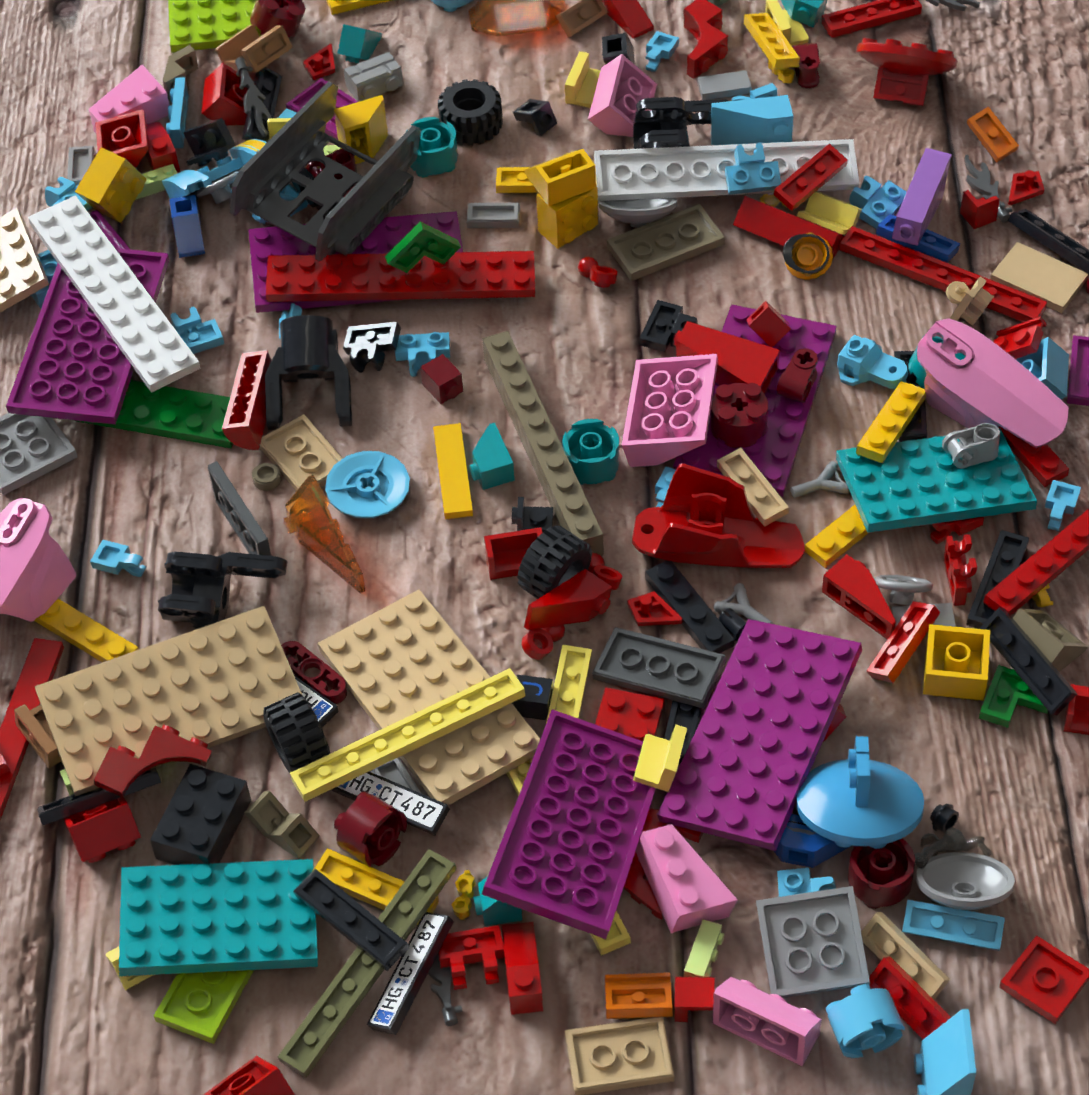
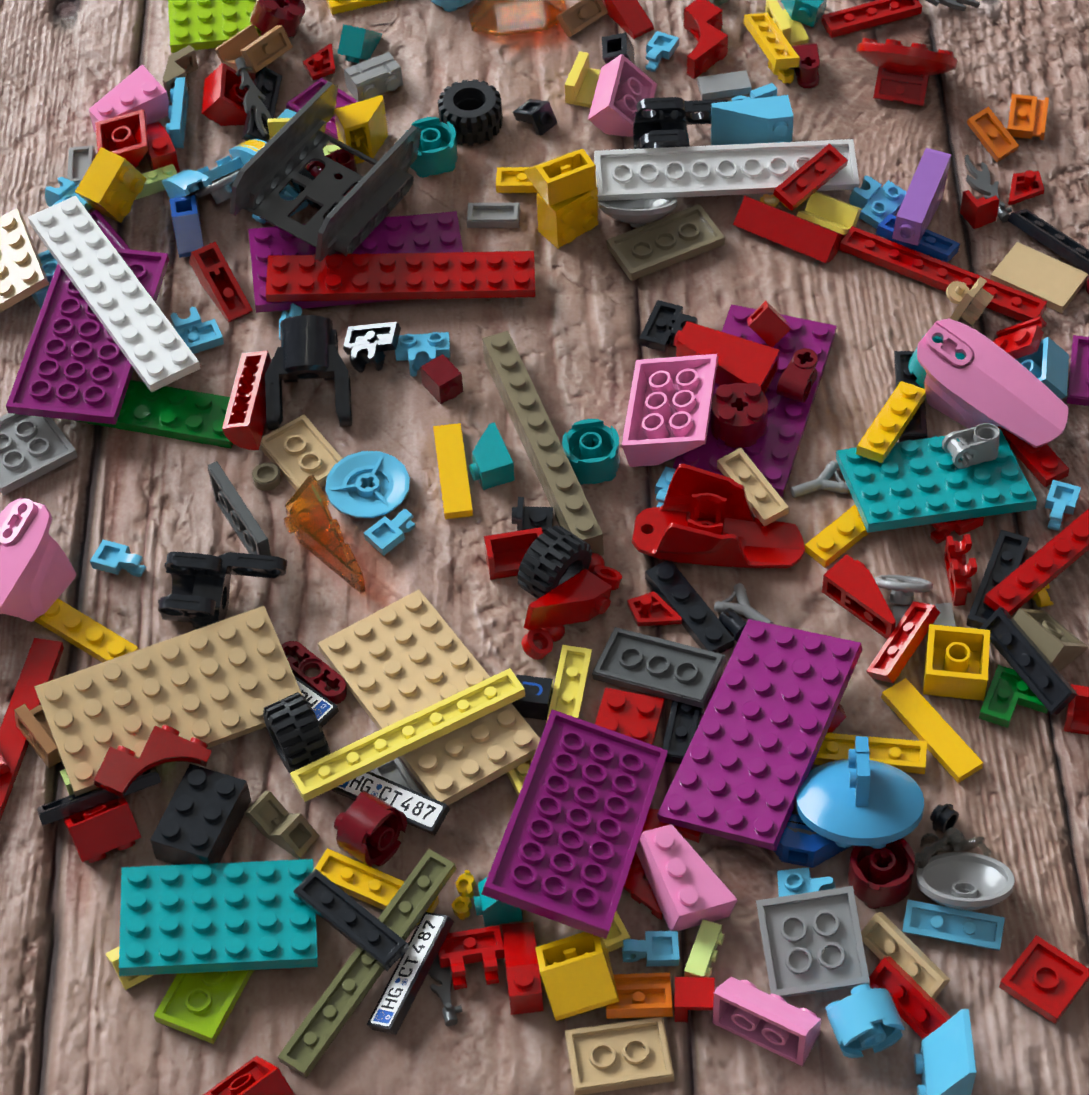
black bracket [183,118,236,167] -> none
green plate [385,221,461,273] -> none
red plate [578,256,618,288] -> none
light yellow panel [633,724,687,792] -> none
medium azure plate [725,142,781,195] -> none
light orange piece [783,233,833,280] -> none
medium azure piece [837,335,908,389] -> none
none -> red slope [189,241,253,323]
none -> medium azure plate [364,509,415,556]
none -> yellow slope [535,932,619,1021]
none -> medium azure plate [622,931,680,967]
none -> yellow plate [813,733,927,774]
none -> yellow tile [881,678,983,783]
none -> orange plate [1007,94,1049,140]

